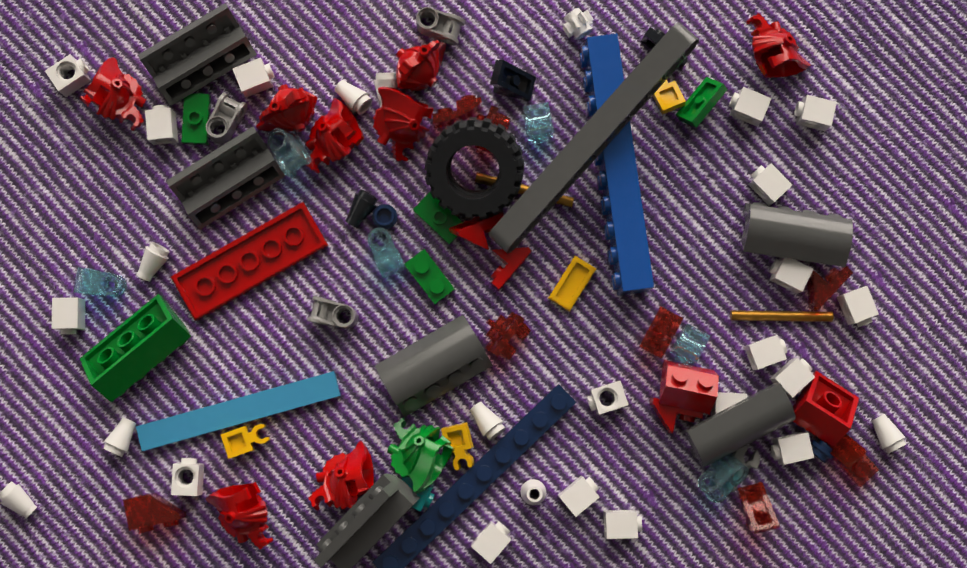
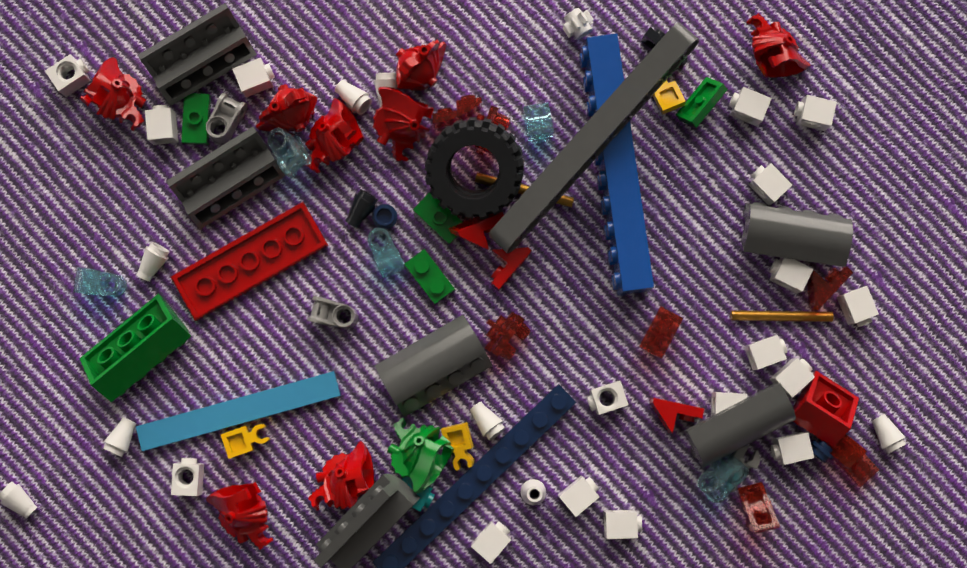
white brick [52,297,86,335] -> none
clear red slope [123,492,186,534] -> none
light grey piece [416,7,466,46] -> none
black slope [490,60,536,101] -> none
yellow tile [548,256,596,312] -> none
red slope [659,360,719,414] -> none
clear light blue brick [670,324,710,366] -> none

